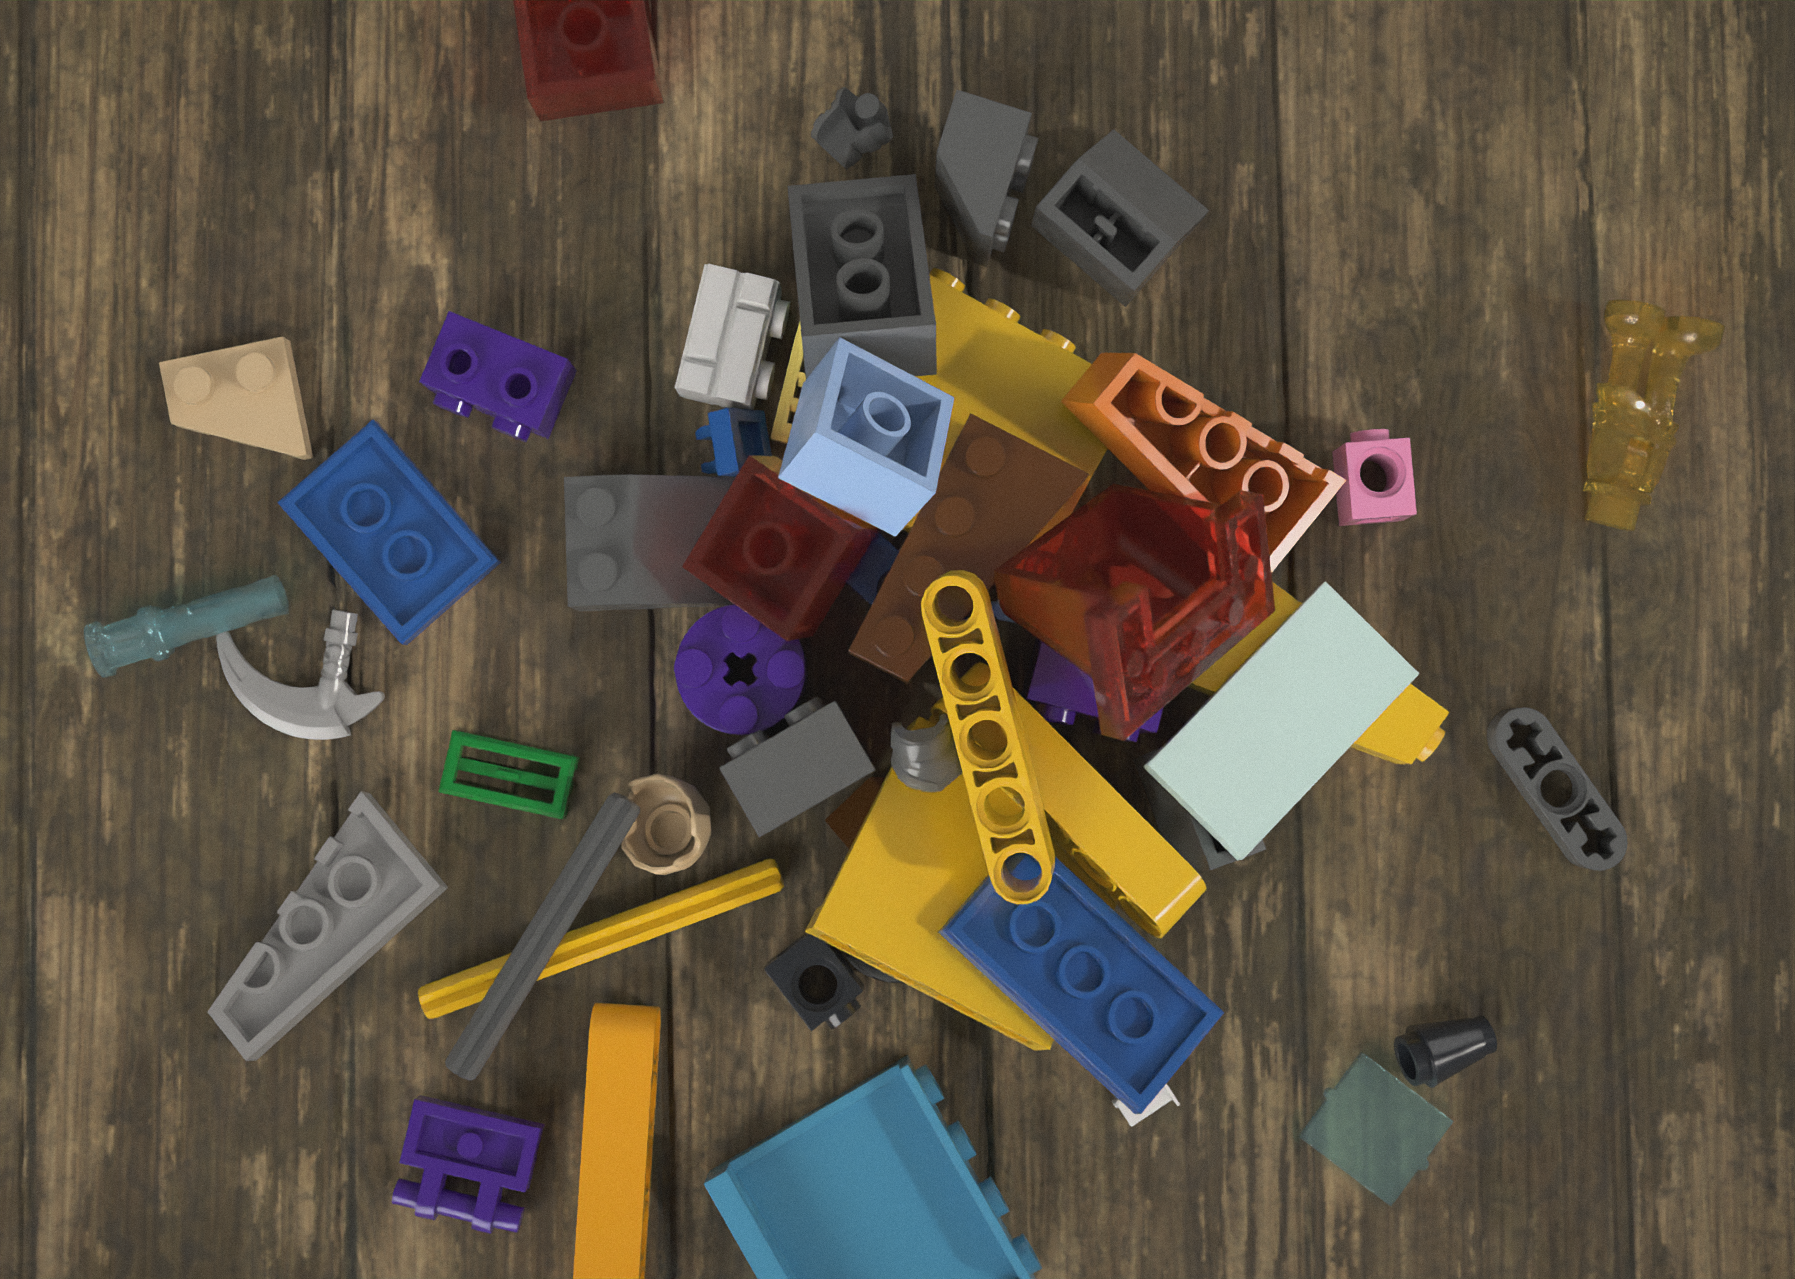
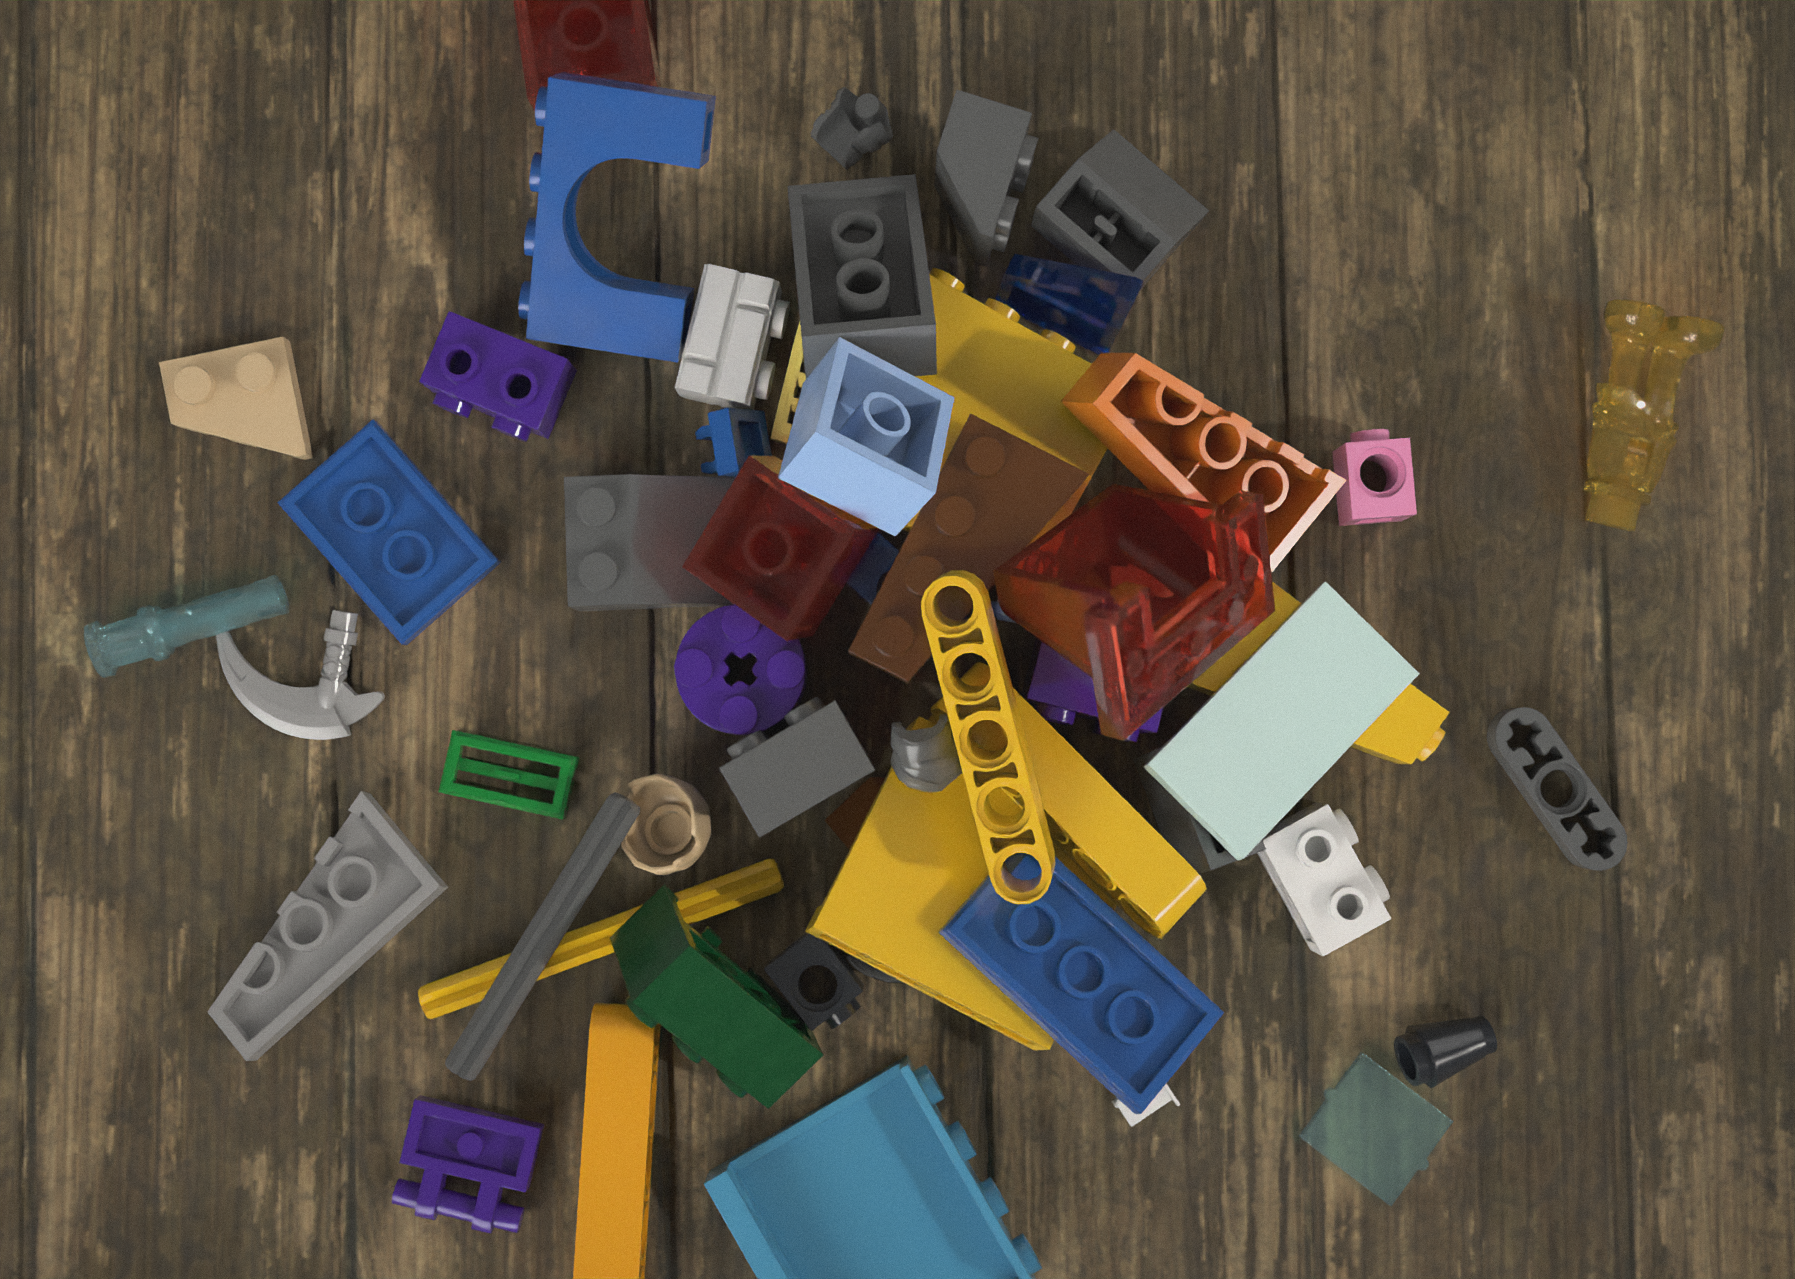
none -> blue arch [518,72,716,362]
none -> dark green wedge [610,884,824,1109]
none -> clear blue wing [995,254,1144,355]
none -> white brick [1257,802,1391,956]

